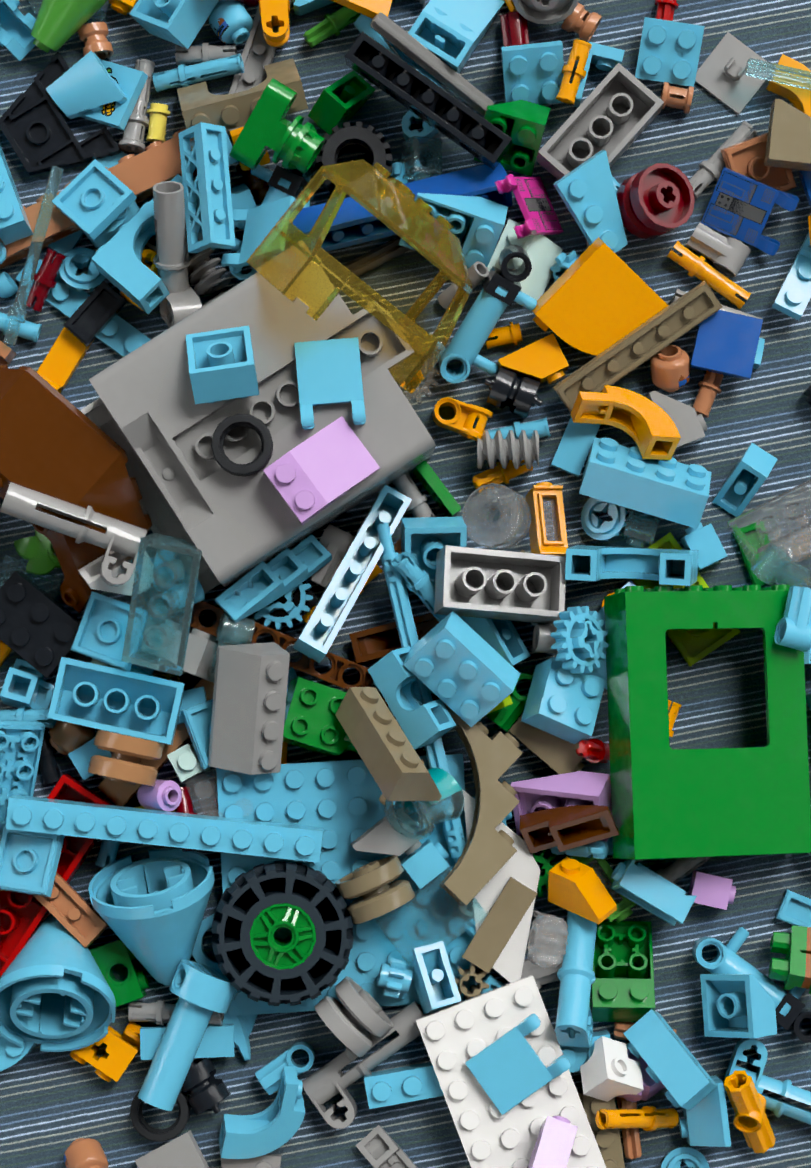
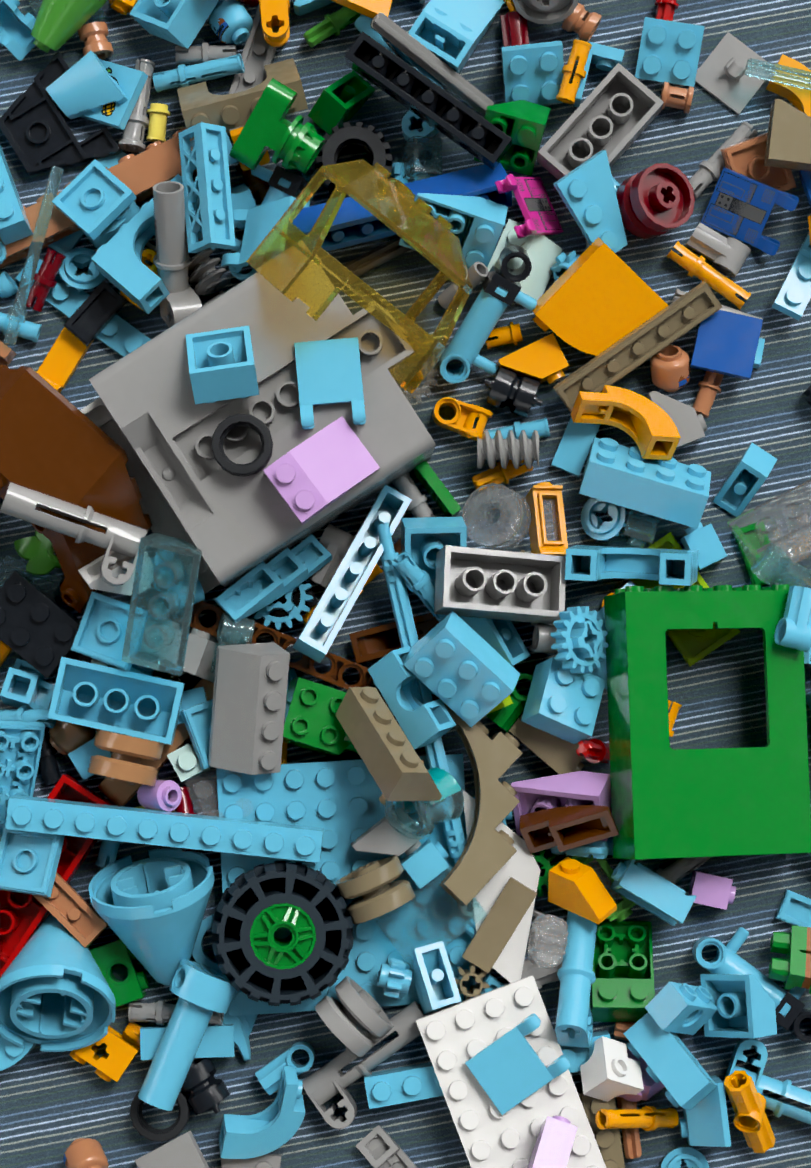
none -> medium azure brick [645,981,718,1035]

